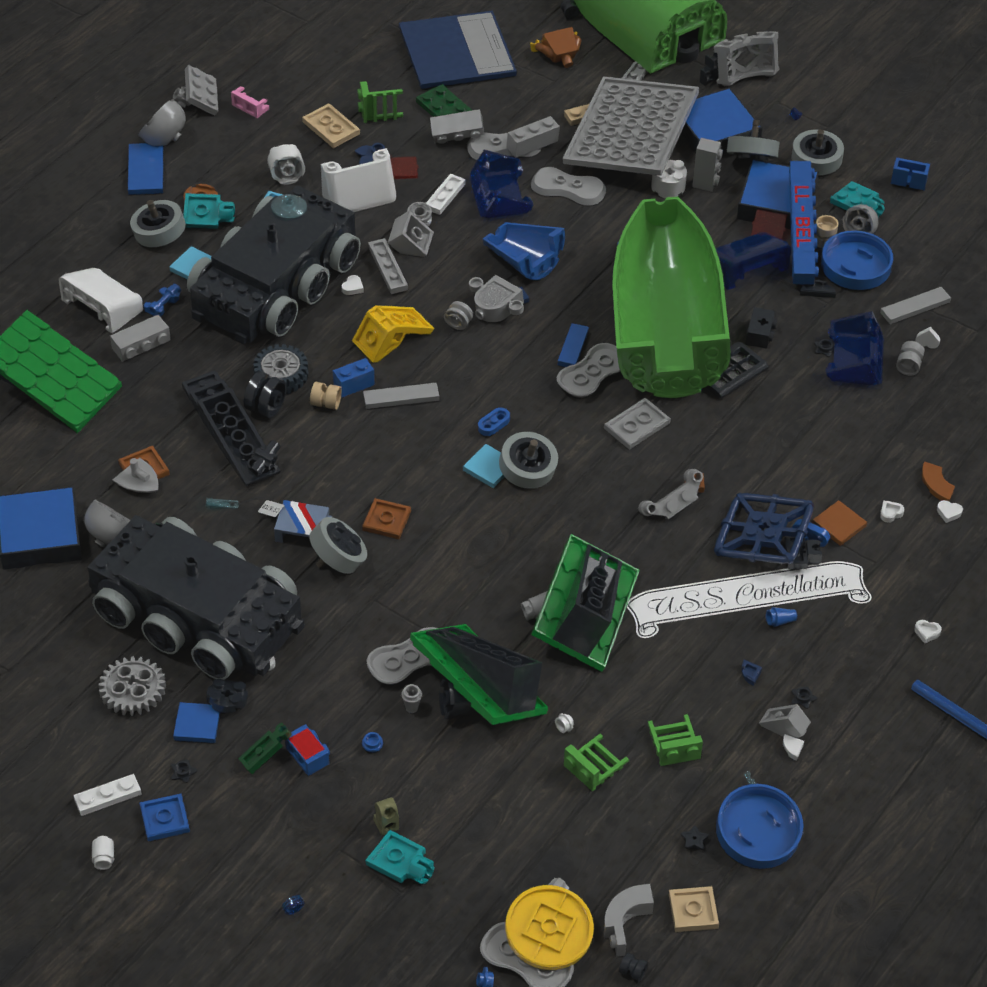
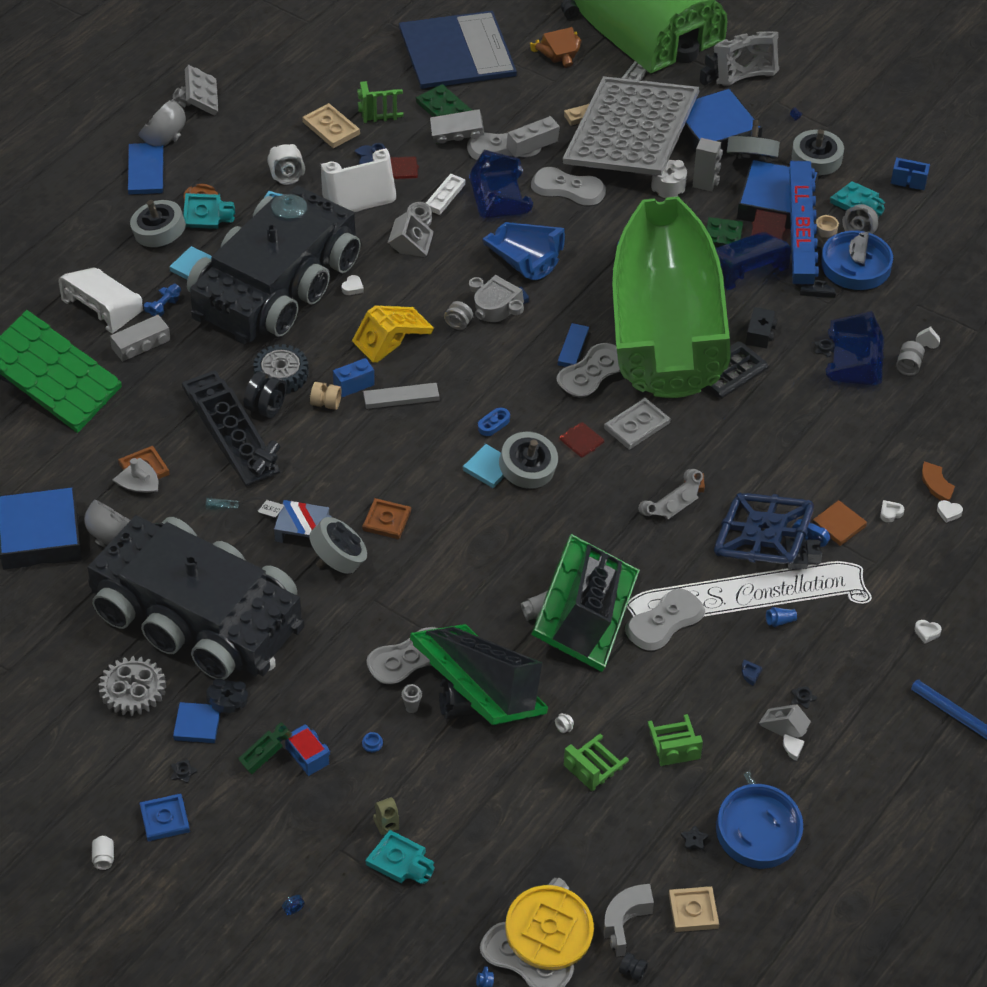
white plate [73,774,142,816] -> none
bright pink hinge [231,86,269,118] -> none
light grey plate [368,238,408,294] -> none
light grey tile [880,287,951,324] -> none
none -> clear red piece [559,422,604,458]
none -> light grey plate [625,588,705,650]
none -> dark green plate [707,217,743,250]
none -> tile [849,232,869,266]

